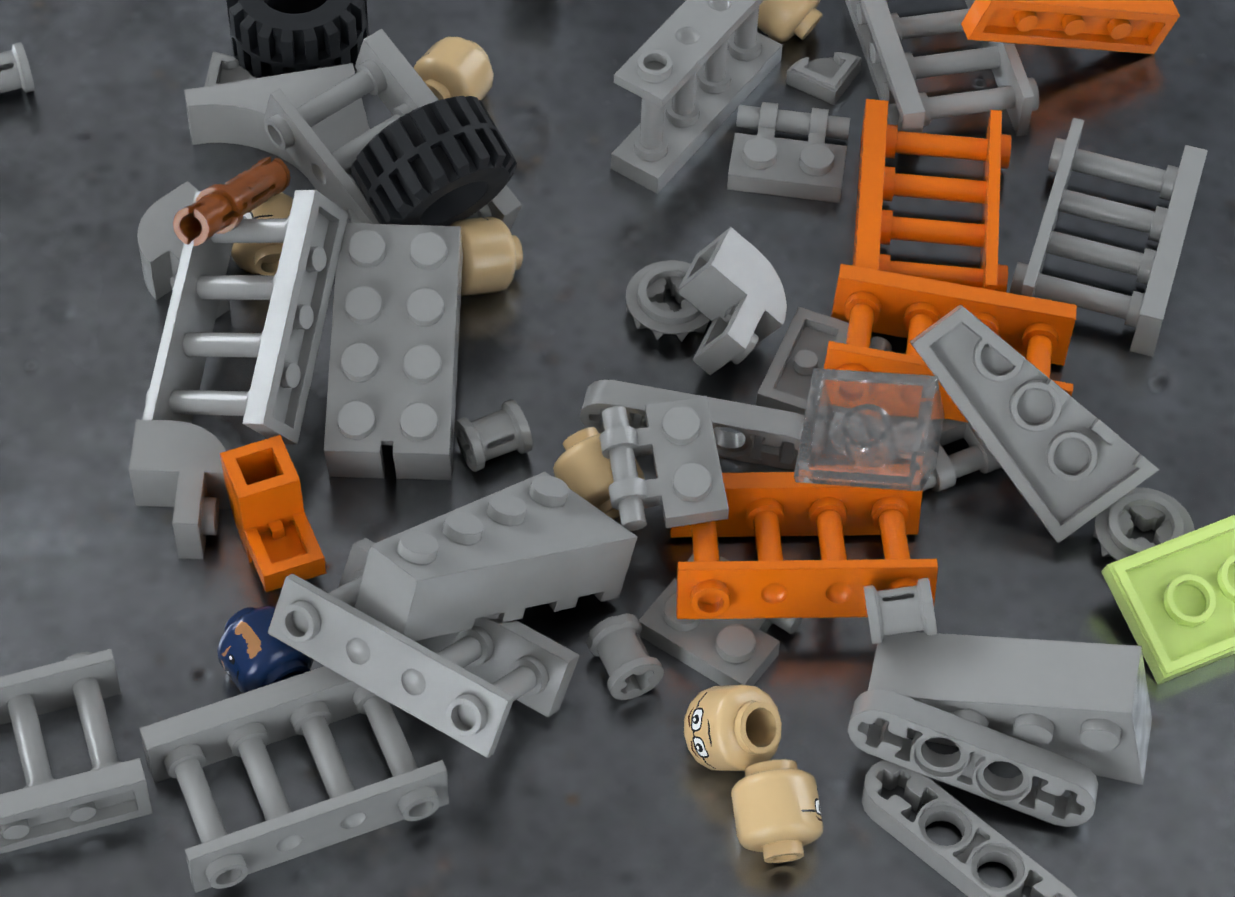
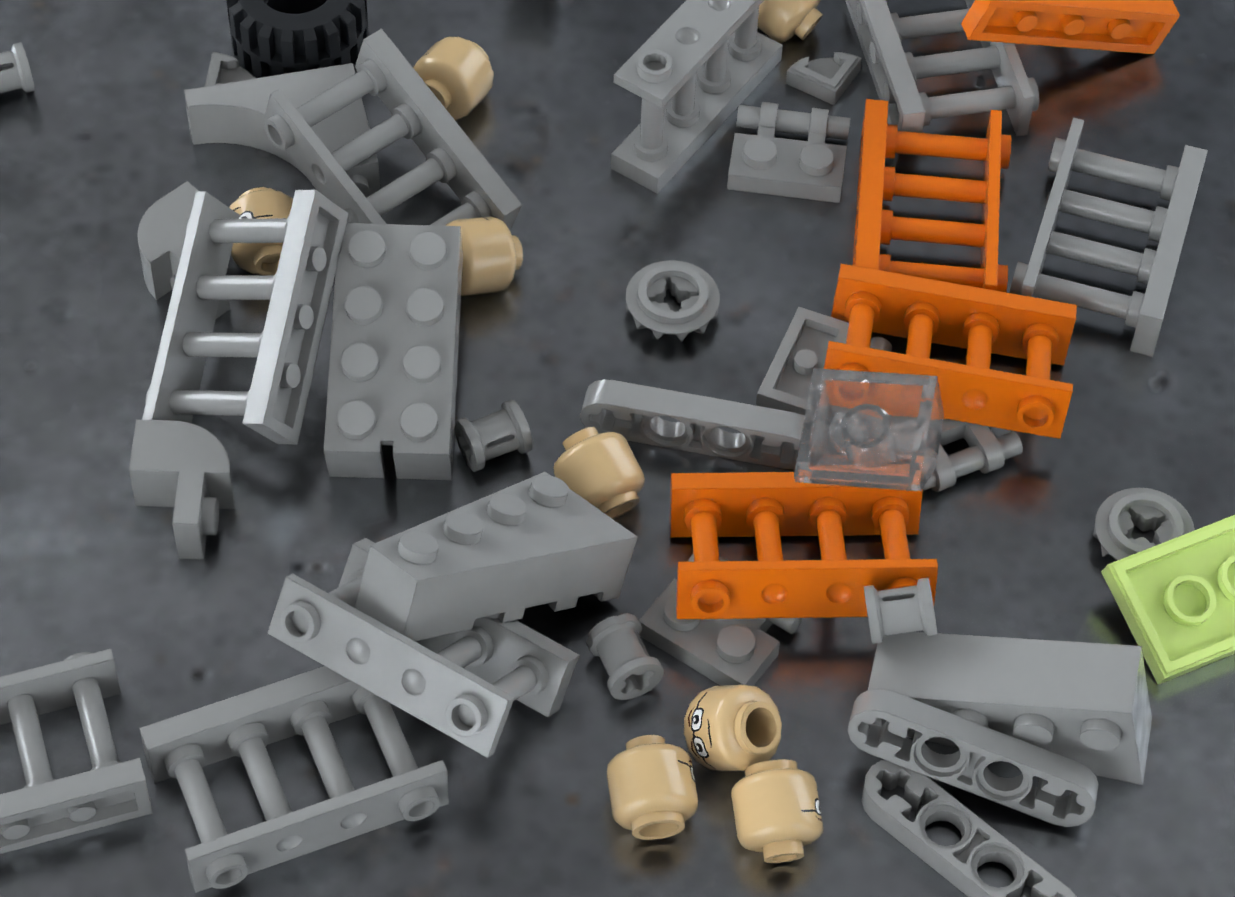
dark orange pin [173,156,291,246] -> none
dark blue head [217,606,314,693] -> none
orange brick [220,435,327,593] -> none
black tyre [351,96,517,226] -> none
light grey plate [599,395,729,531] -> none
light grey brick [677,227,787,375] -> none
light grey wing [910,305,1160,543] -> none
none -> tan head [607,735,698,840]

